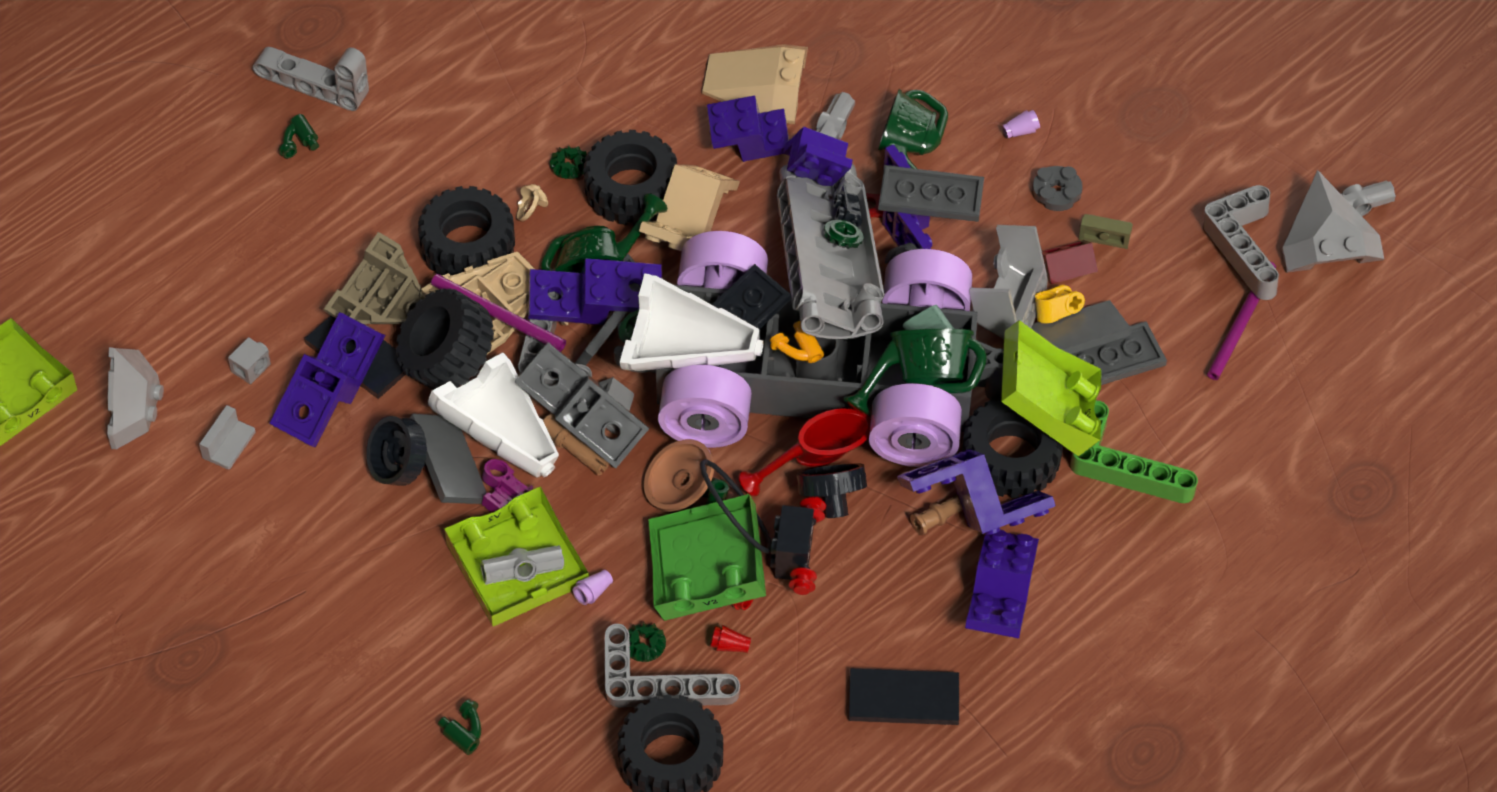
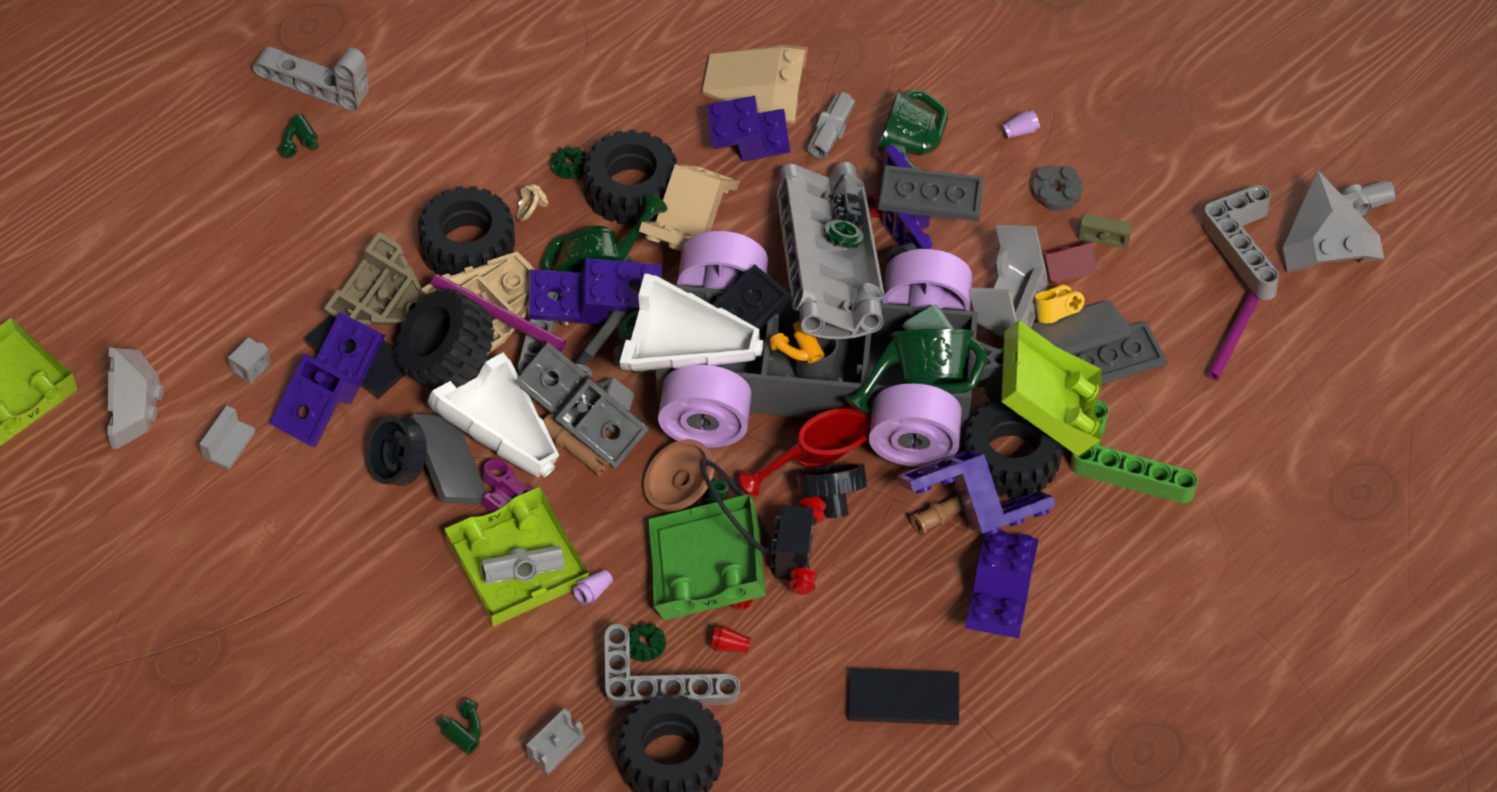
dark purple bracket [783,126,853,187] -> none
none -> light grey hinge [526,708,586,775]

